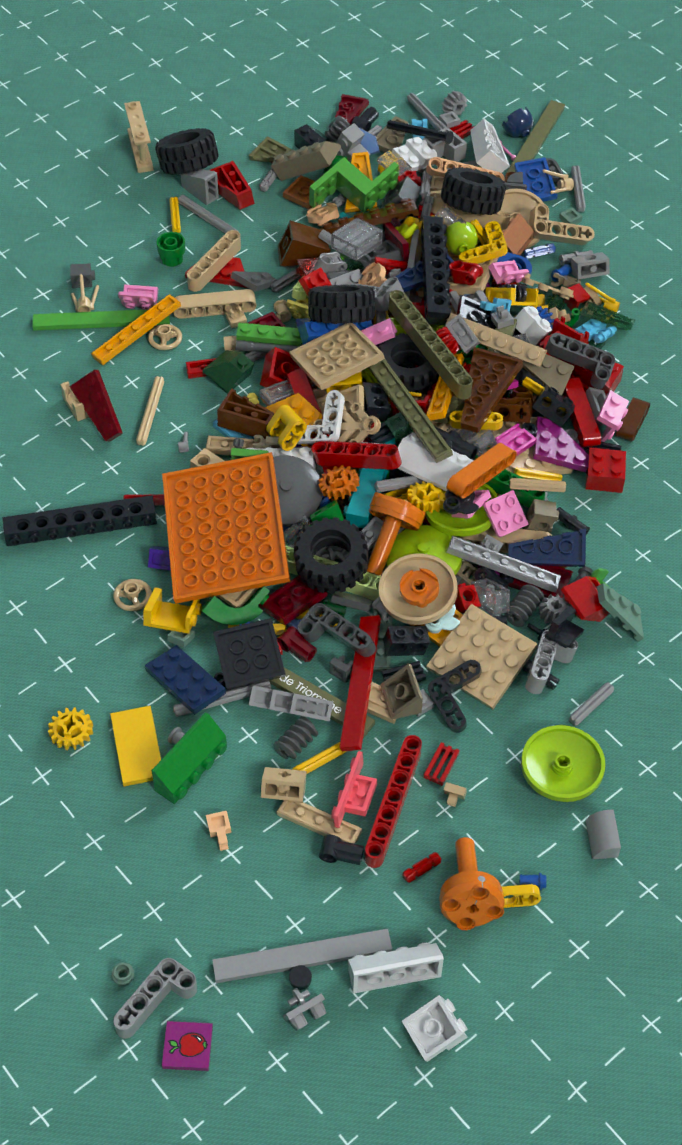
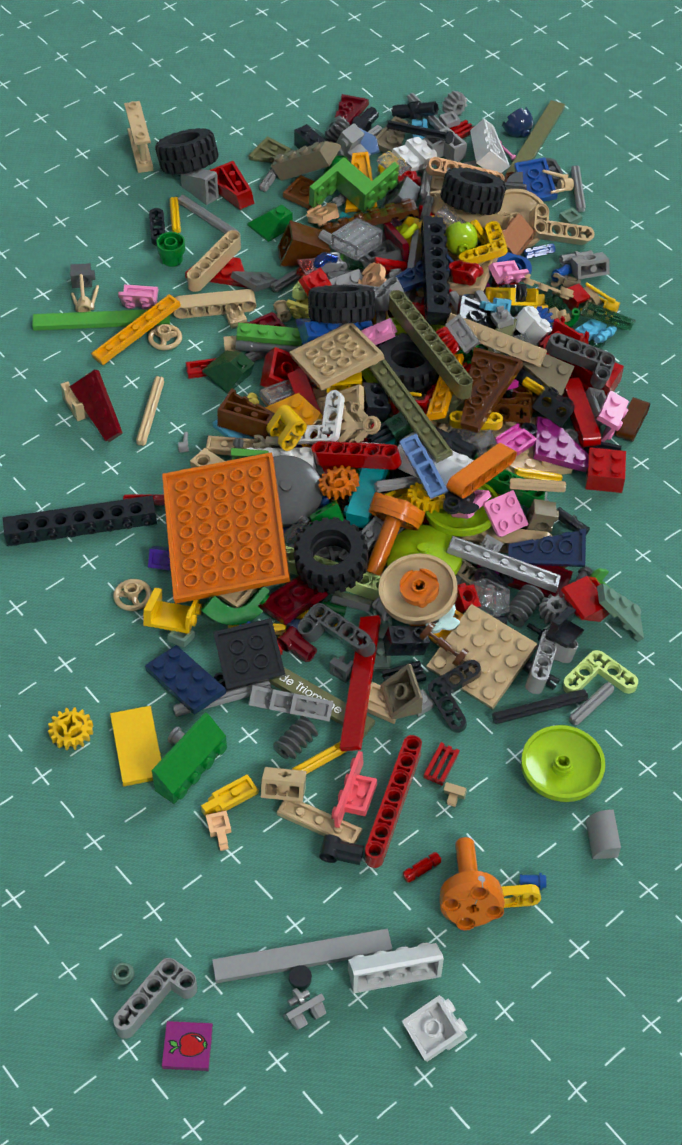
none -> black beam [149,208,165,246]
none -> yellow hinge [201,775,259,817]
none -> green slope [247,204,293,242]
none -> clear blue arm [313,252,338,269]
none -> black piece [391,101,439,119]
none -> medium blue slope [399,434,448,499]
none -> reddish brown wheel [419,622,469,667]
none -> black axle [492,689,588,724]
none -> yellowish green beam [563,650,638,694]

